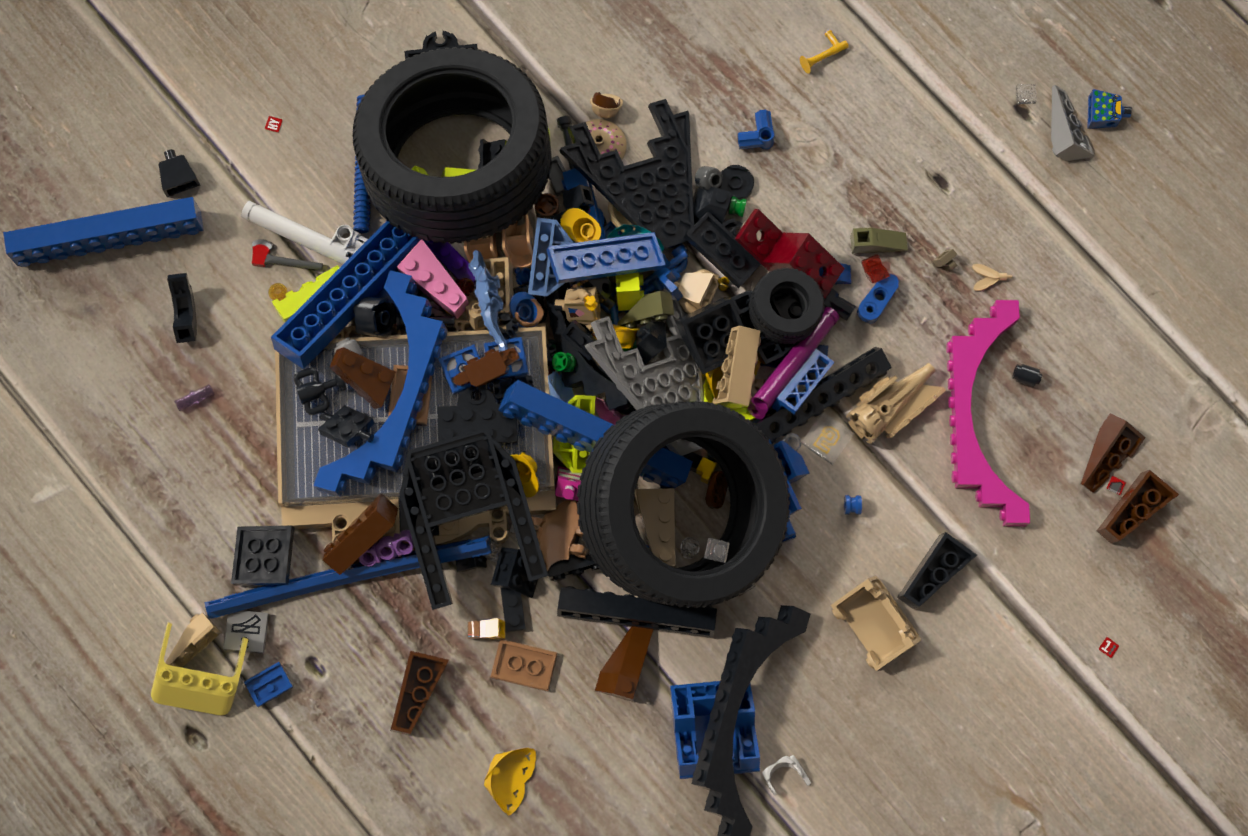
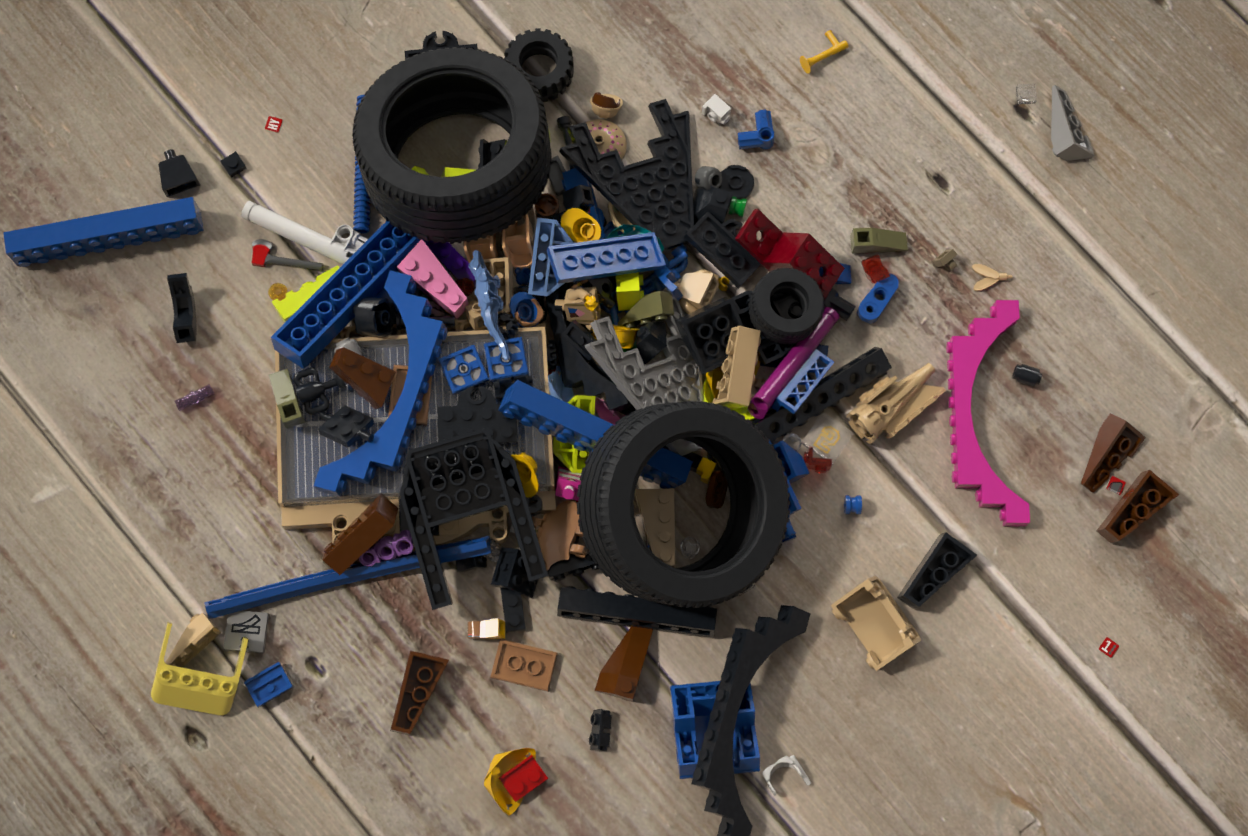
black plate [231,525,295,586] -> none
reddish brown hinge [453,347,520,387] -> none
green wheel [552,352,576,372] -> none
clear plate [704,538,730,563] -> none
blue torso [1087,89,1132,129] -> none
none -> black plate [220,151,247,178]
none -> olive slope [269,368,305,429]
none -> red plate [499,754,548,803]
none -> black tyre [504,28,574,102]
none -> black wheel [526,495,543,516]
none -> black hinge [589,709,612,751]
none -> white brick [701,94,731,125]
none -> clear red bracket [803,446,832,473]

